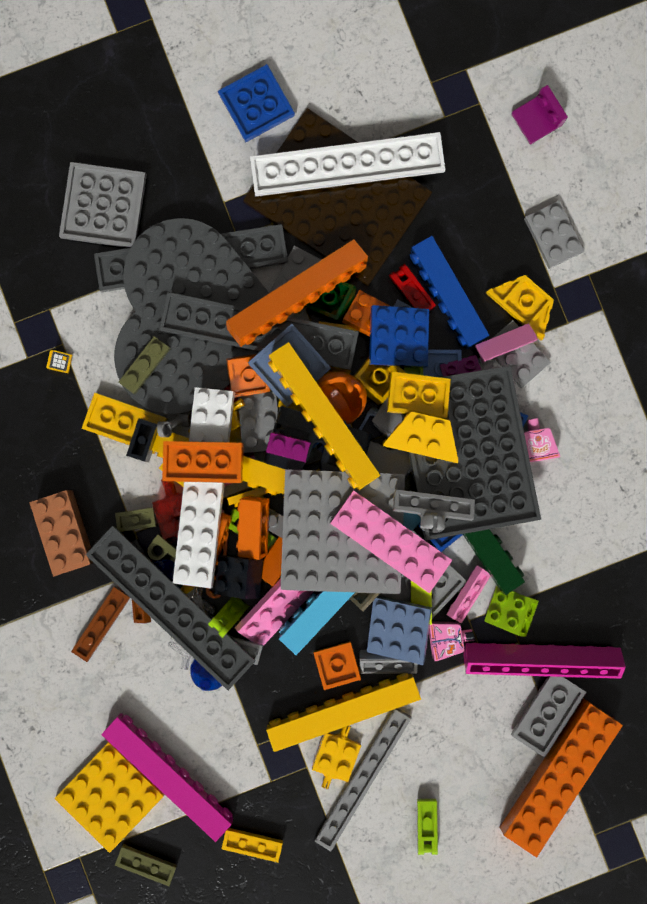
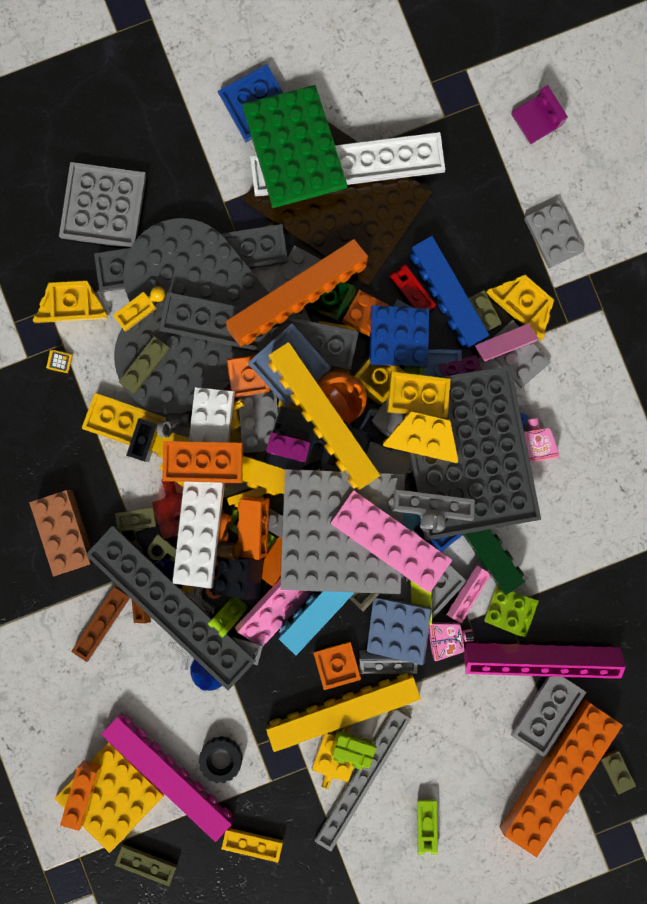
none -> yellow wing [33,281,108,323]
none -> orange brick [60,760,102,831]
none -> yellow plate [113,286,166,332]
none -> black tyre [199,736,243,783]
none -> dark brown piece [217,541,243,560]
none -> green plate [242,85,347,208]
none -> lime brick [330,730,377,770]
none -> olive plate [468,290,502,332]
none -> olive plate [601,749,636,794]

